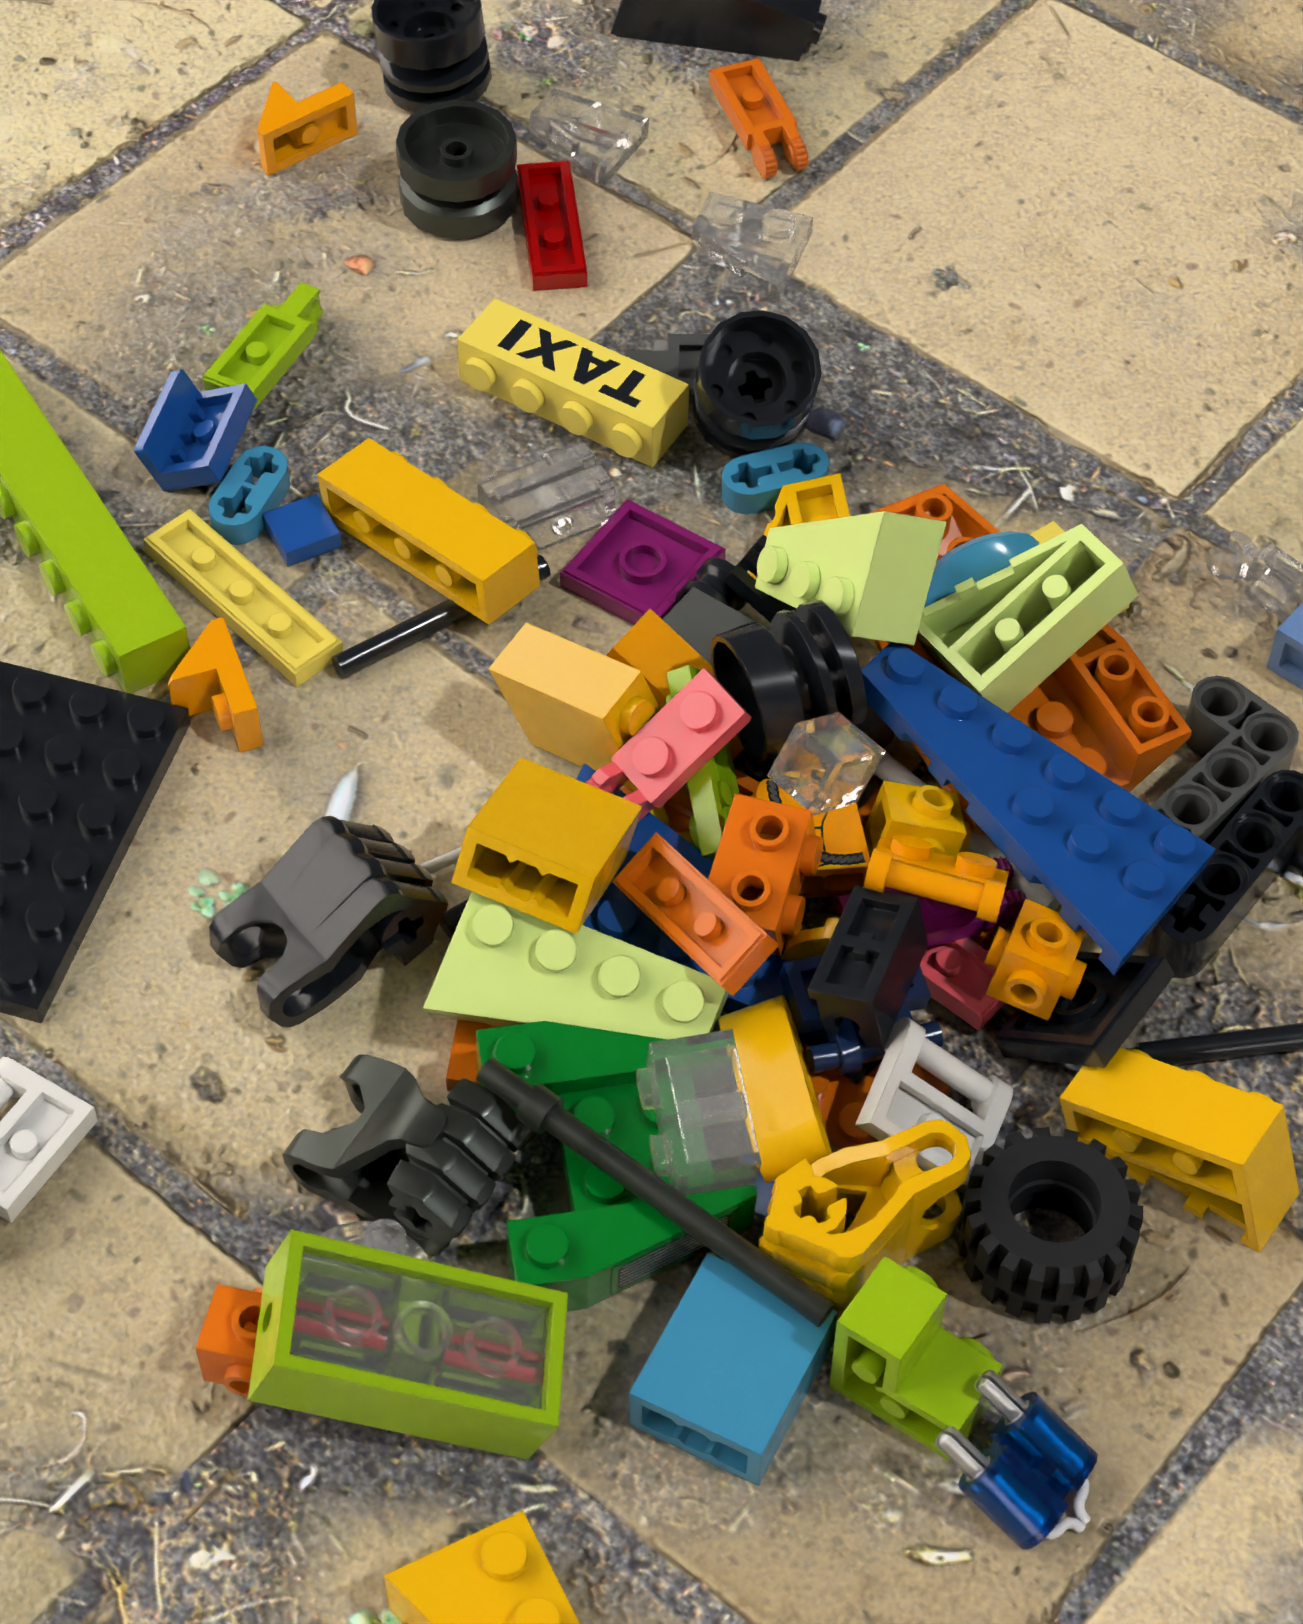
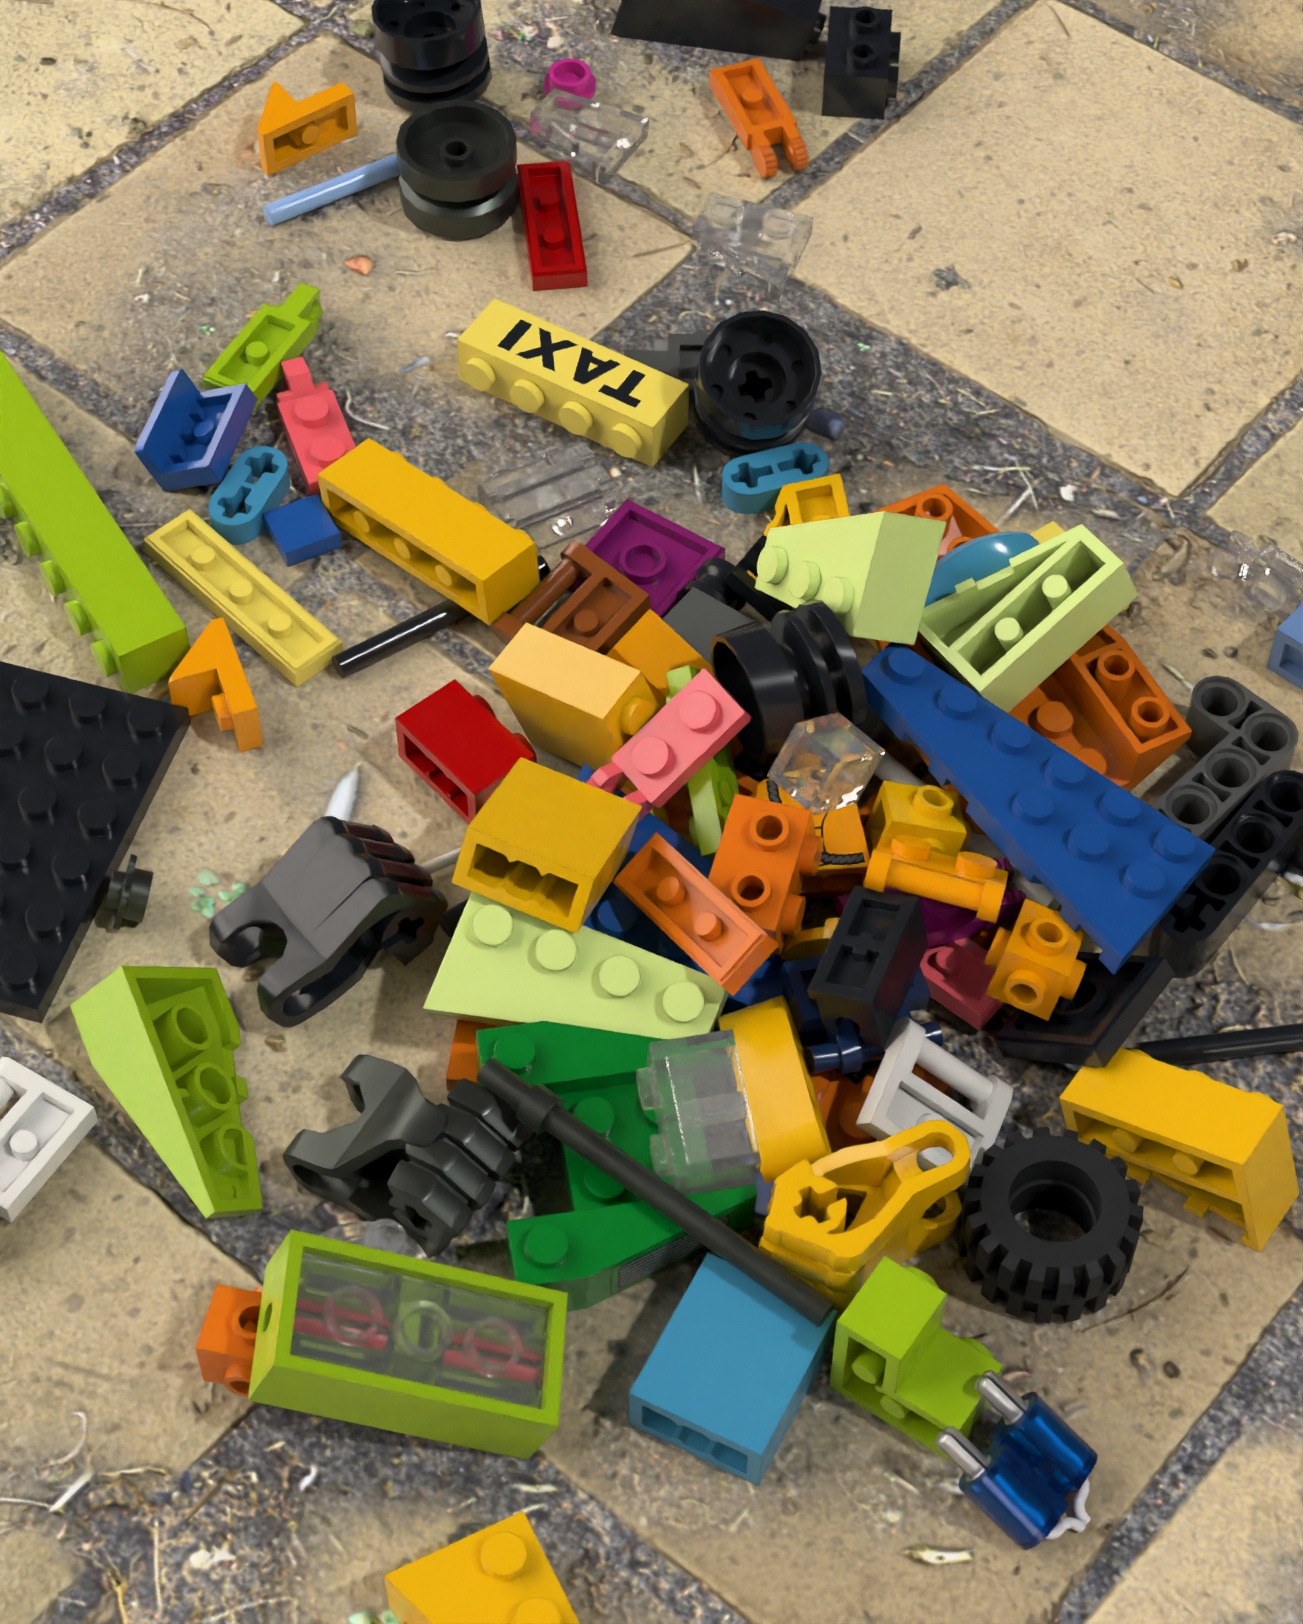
none -> lime wedge [70,965,263,1218]
none -> pearl dark grey plate [104,854,154,930]
none -> light blue bar [263,153,400,226]
none -> coral hinge [276,356,356,496]
none -> red brick [395,679,537,825]
none -> dark orange plate [490,540,652,655]
none -> dark pink plate [544,58,596,107]
none -> black brick [821,6,901,120]

